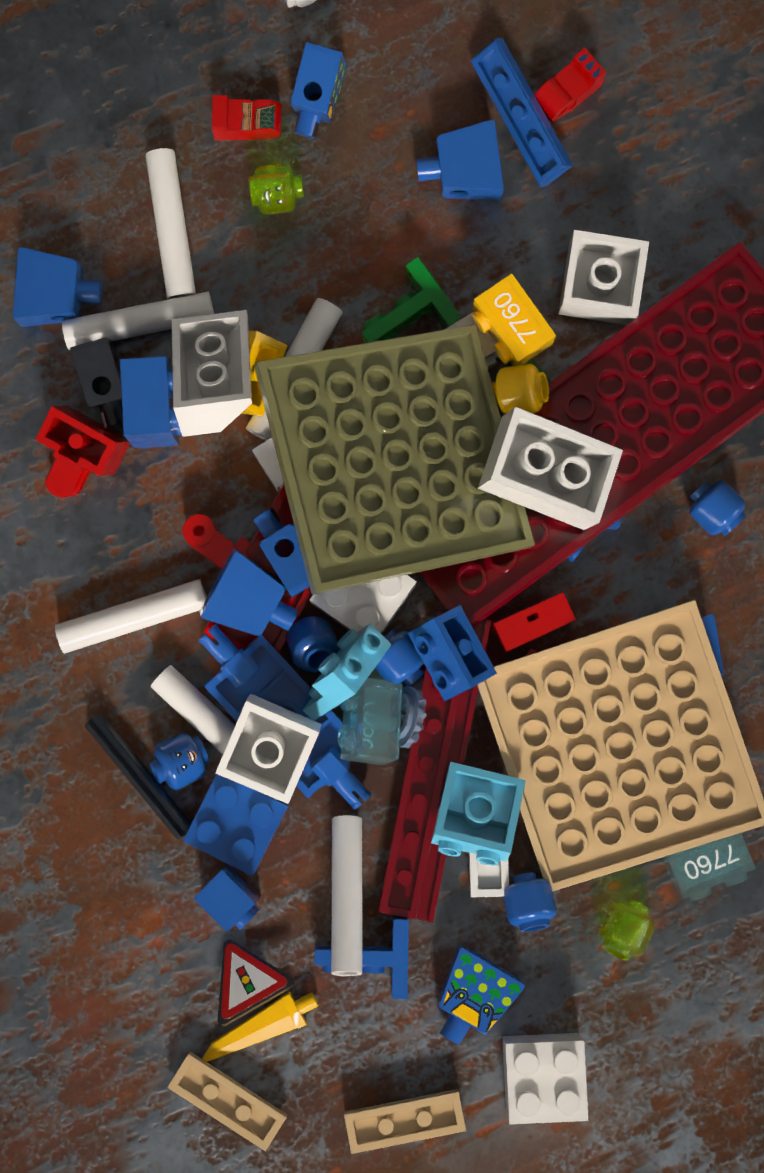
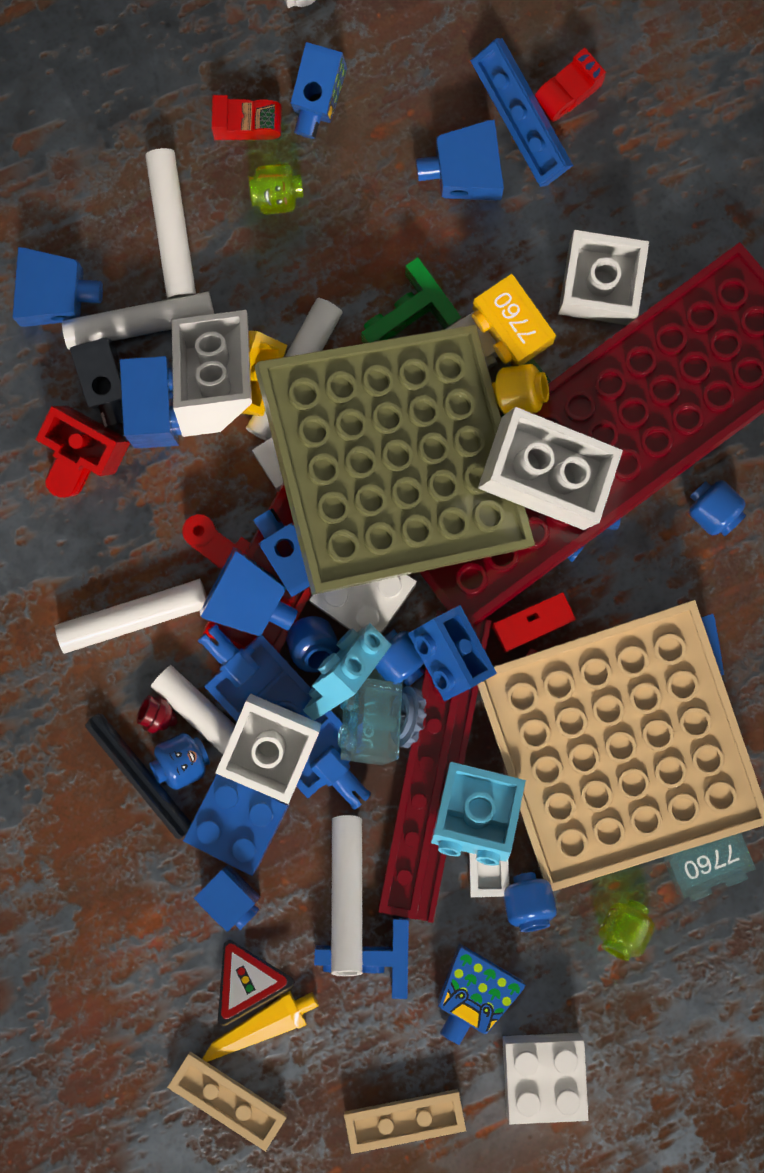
none -> dark red plate [137,695,178,733]

